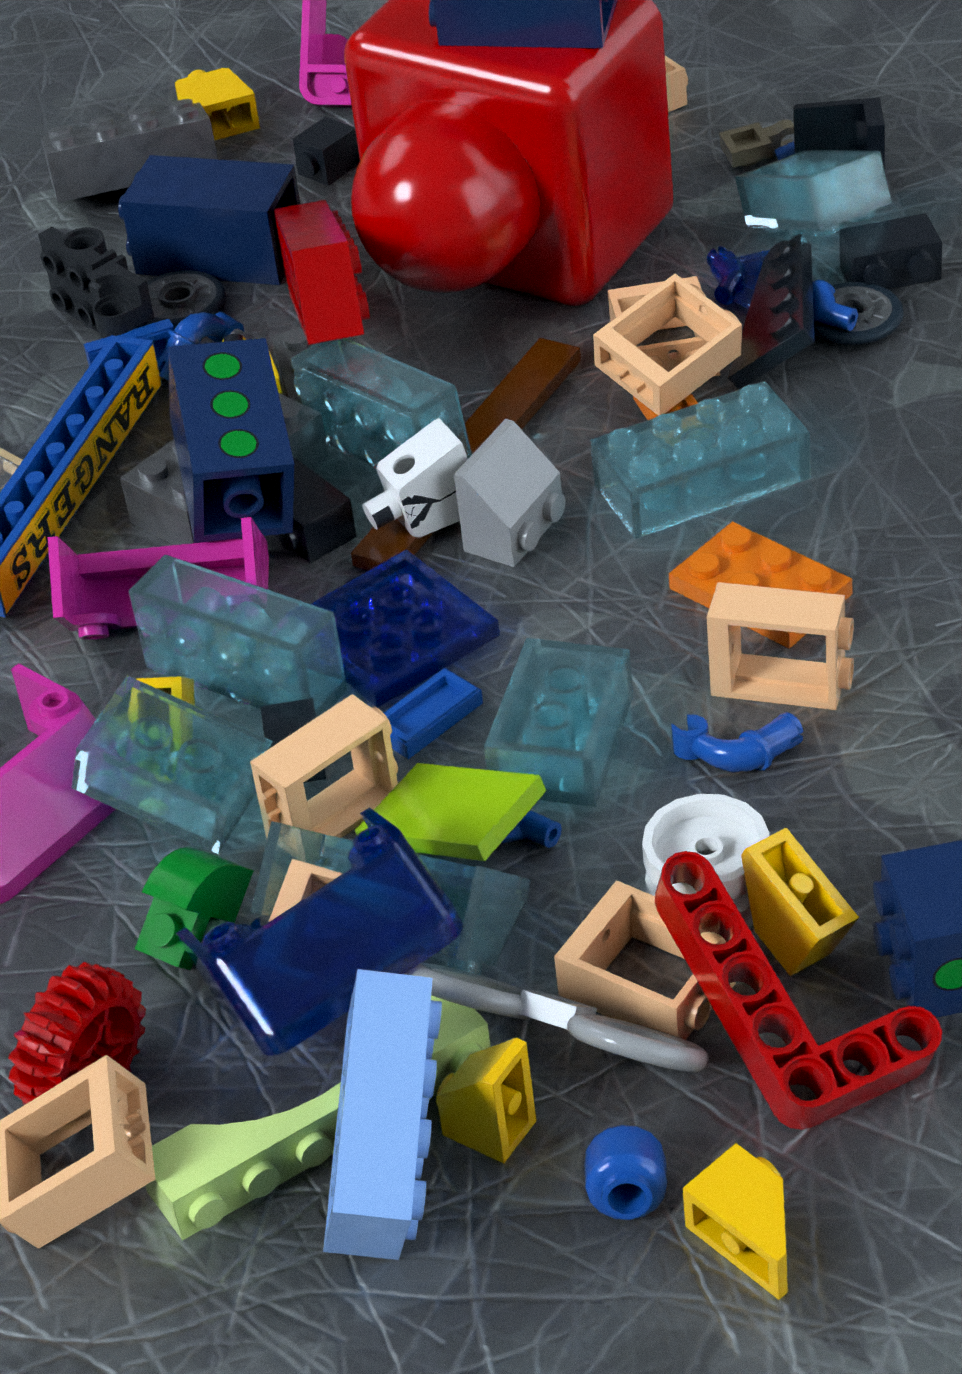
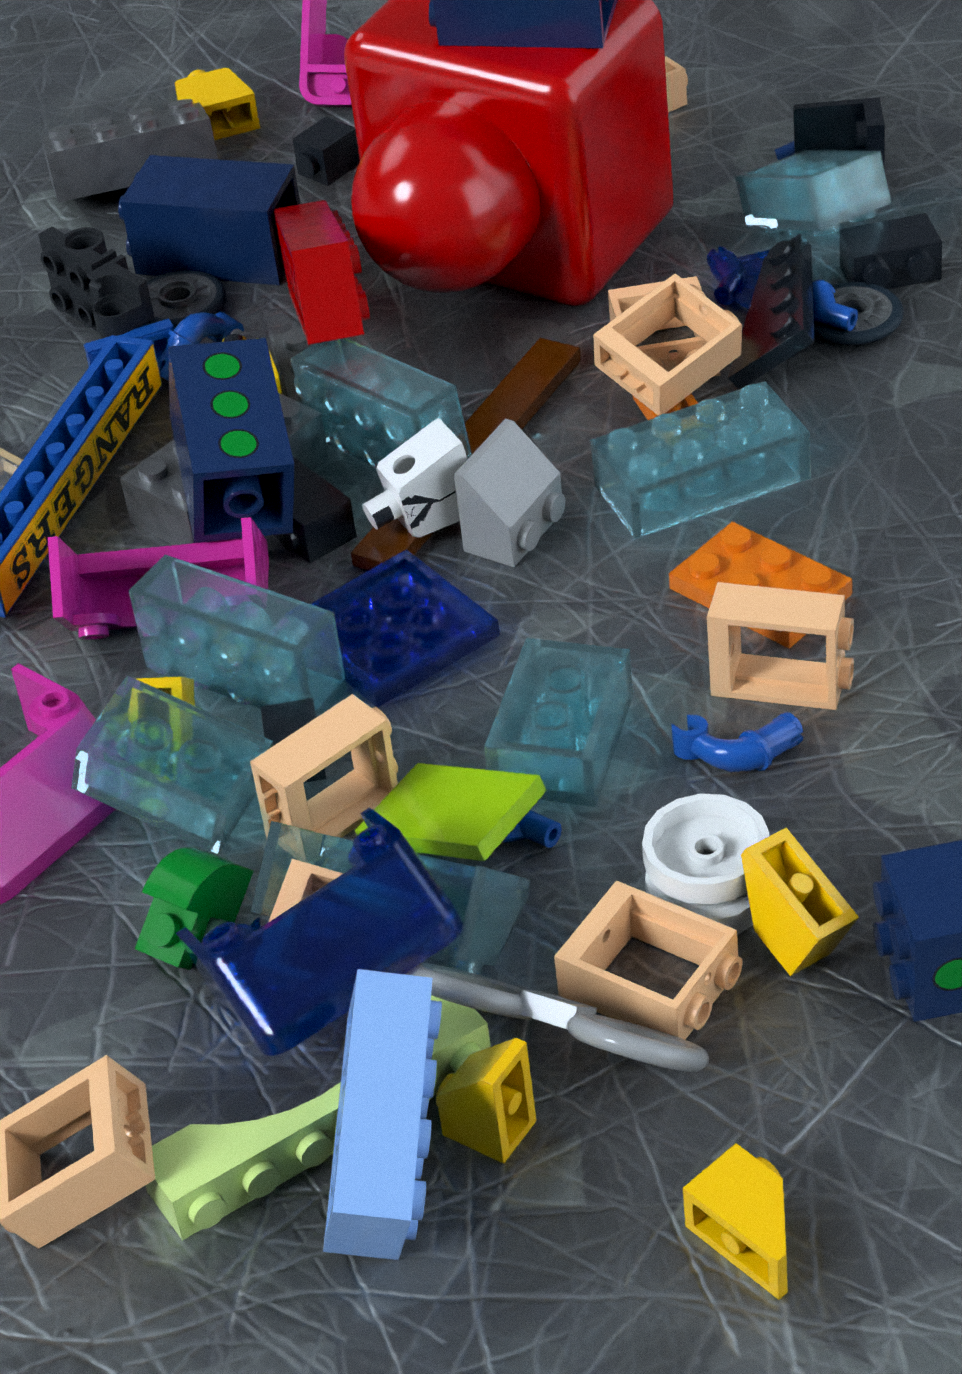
red gear [8,962,146,1105] -> none
blue tile [384,668,483,759] -> none
blue head [584,1125,668,1220] -> none
red beam [654,851,942,1130] -> none
dark tan plate [719,120,794,168] -> none

